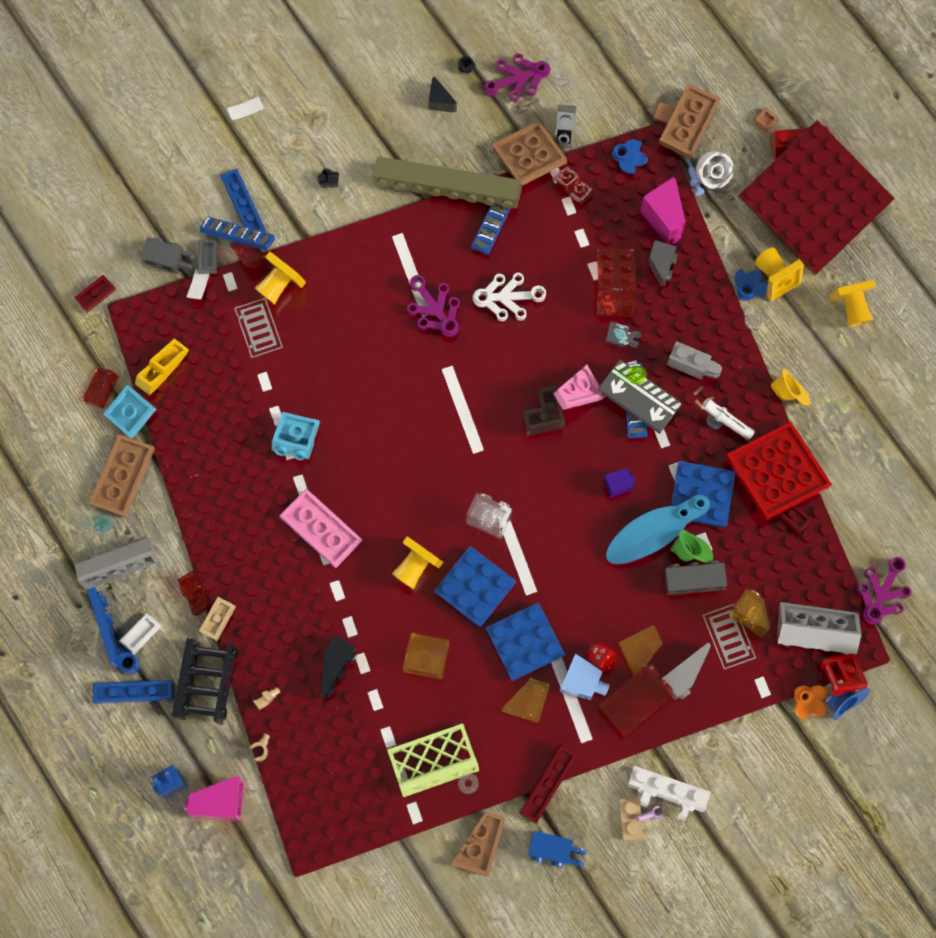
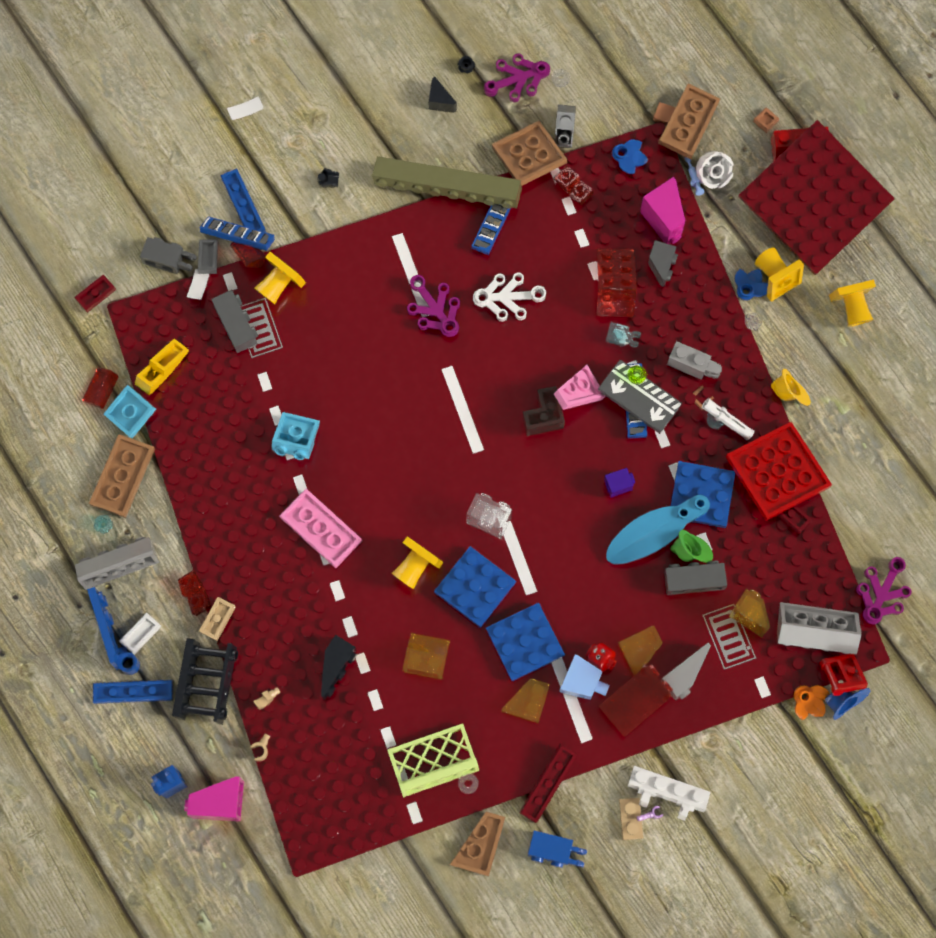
none -> dark grey brick [211,290,258,353]

